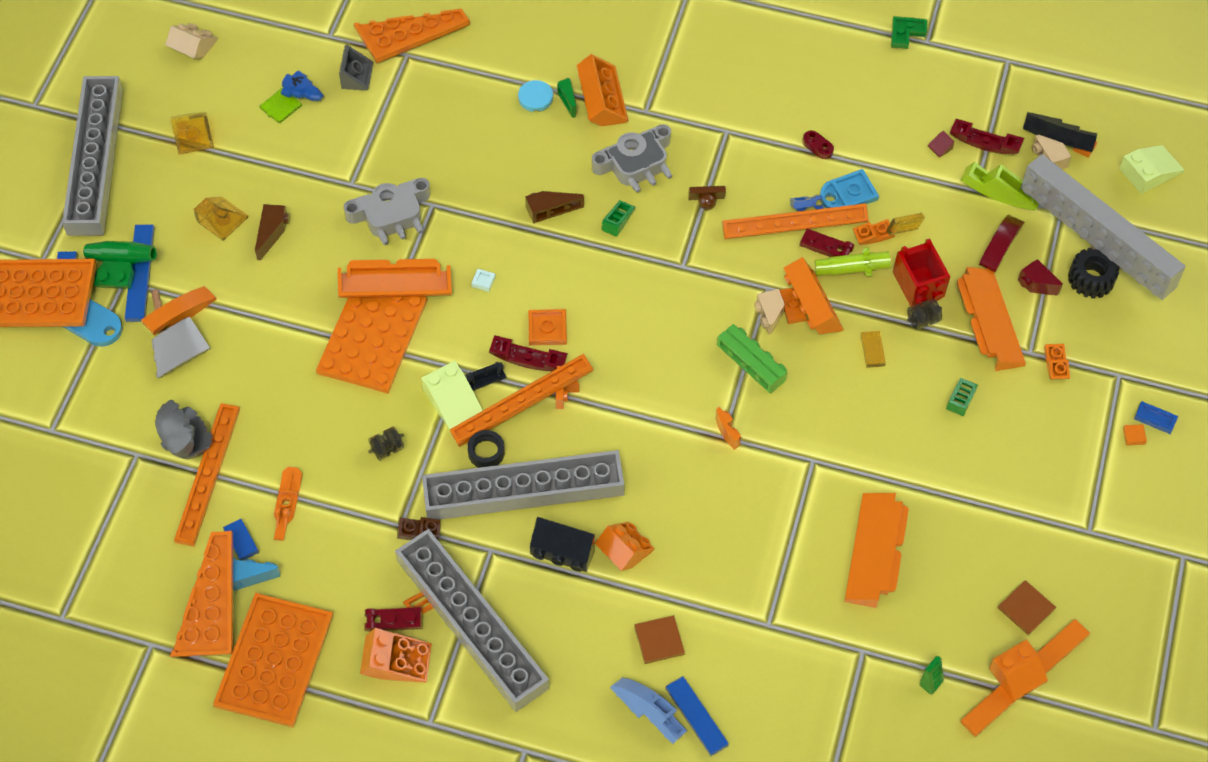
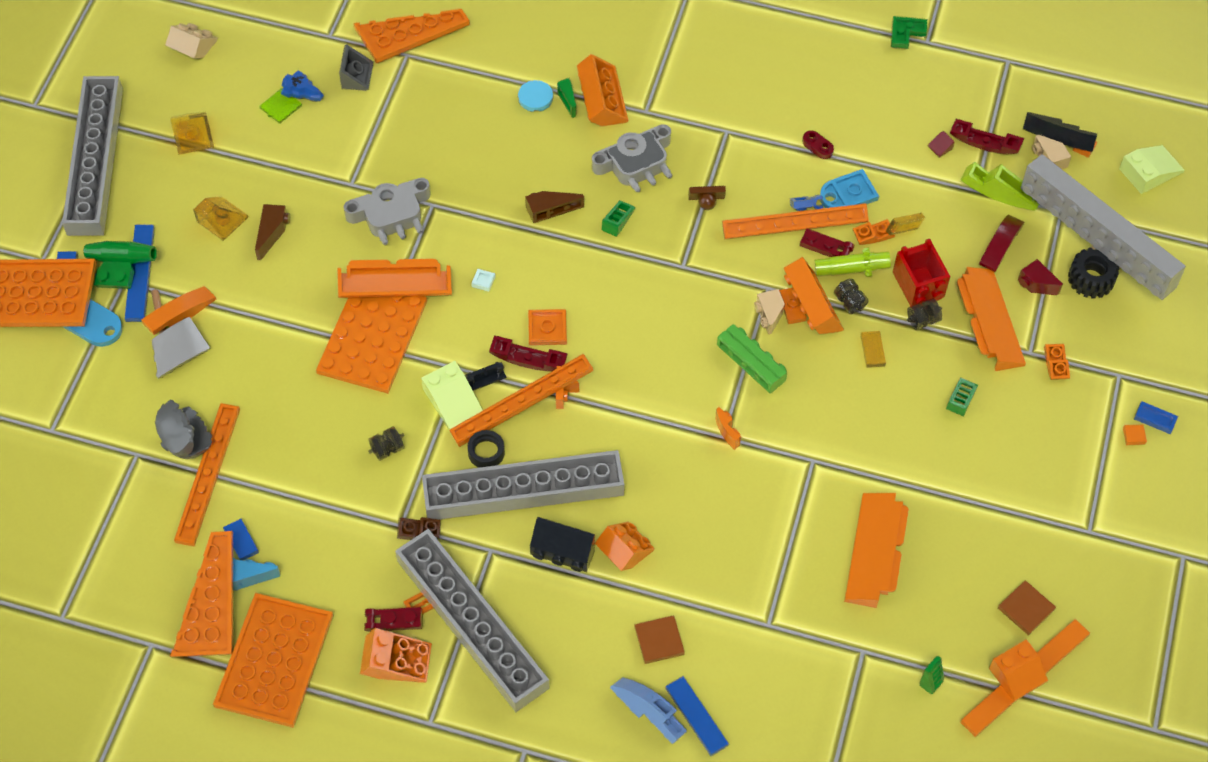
orange piece [274,467,302,541] -> none
none -> clear smoke wheel [834,279,869,314]

